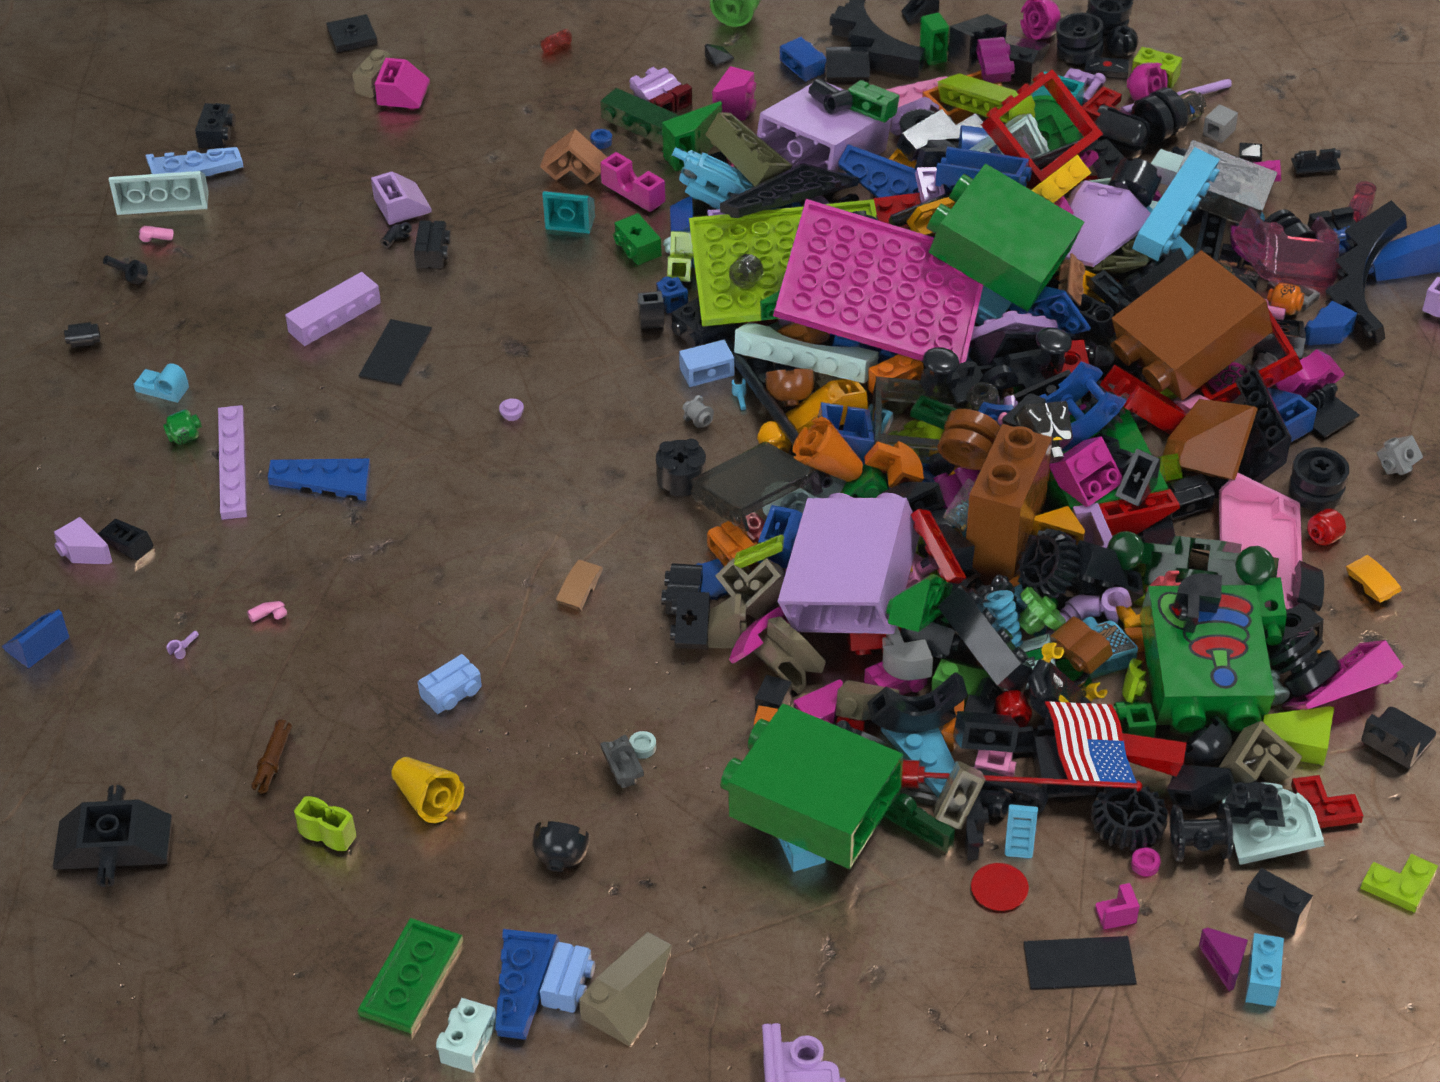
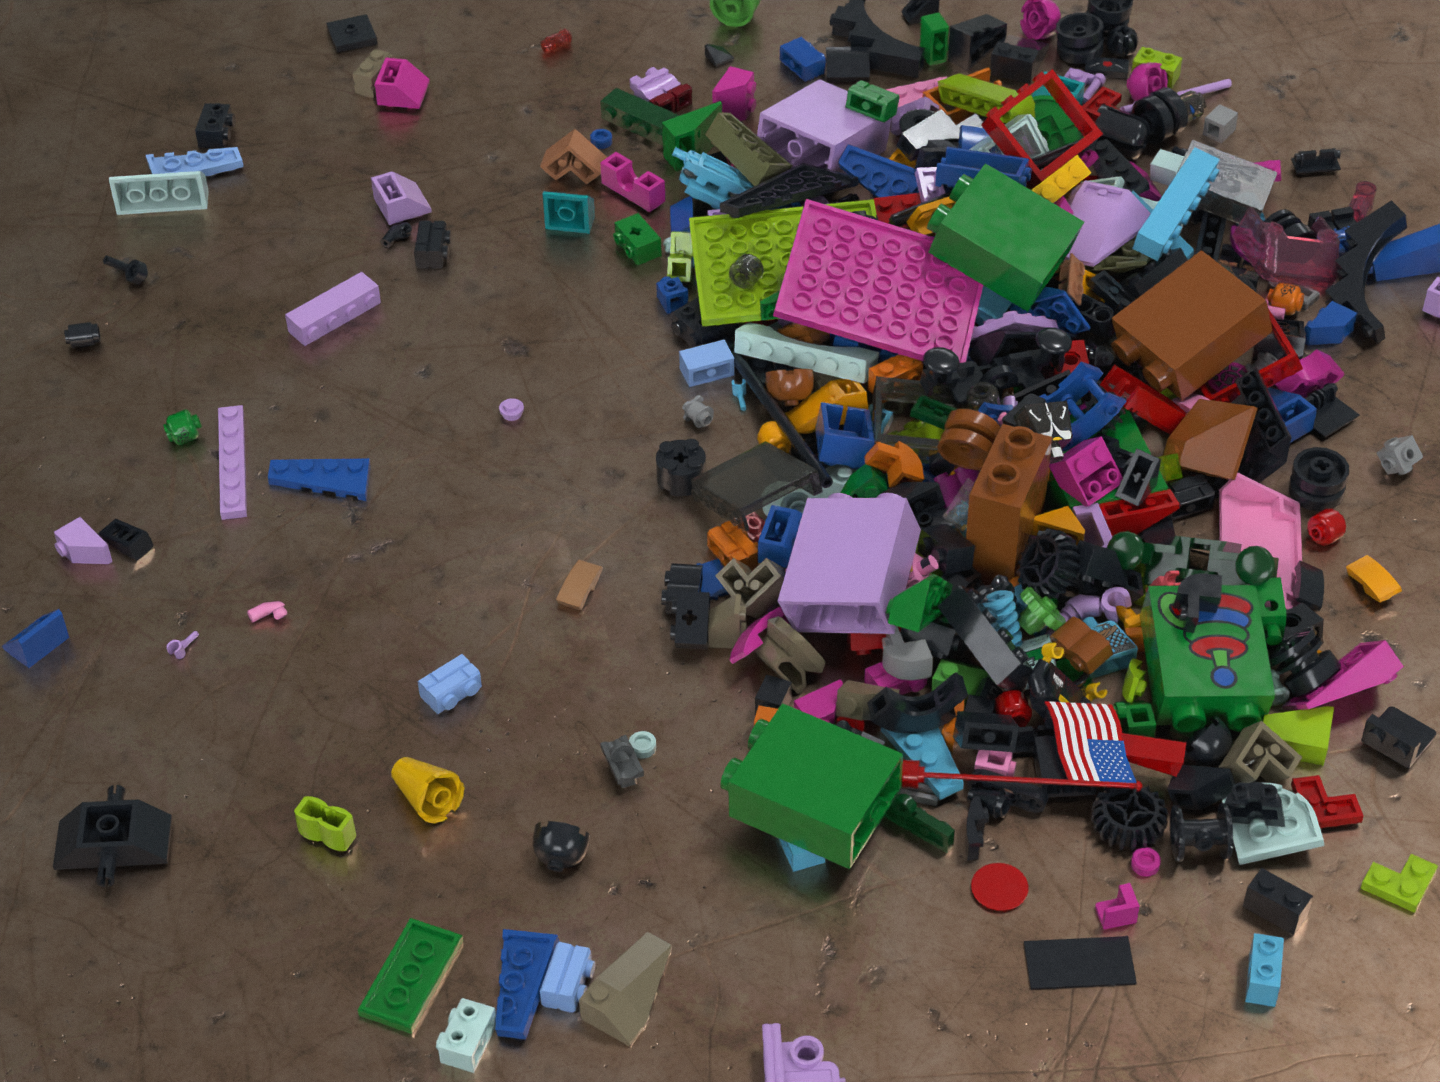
medium azure plate [133,363,189,403] -> none
bright pink arm [139,226,173,242] -> none
reddish brown pin [251,719,292,793] -> none
black window [359,319,432,386] -> none
black brick [637,291,665,329] -> none
lime tile [734,534,784,568] -> none
orange cone [793,417,863,482] -> none
black piece [808,78,853,114] -> none
red plate [910,509,966,584] -> none
dark tan brick [932,761,985,830] -> none
magenta brick [977,37,1015,83] -> none
medium azure slope [1005,804,1038,858] -> none
black brick [1108,158,1162,208] -> none
magenta slope [1199,927,1248,991] -> none
black tile [1239,142,1262,163] -> none

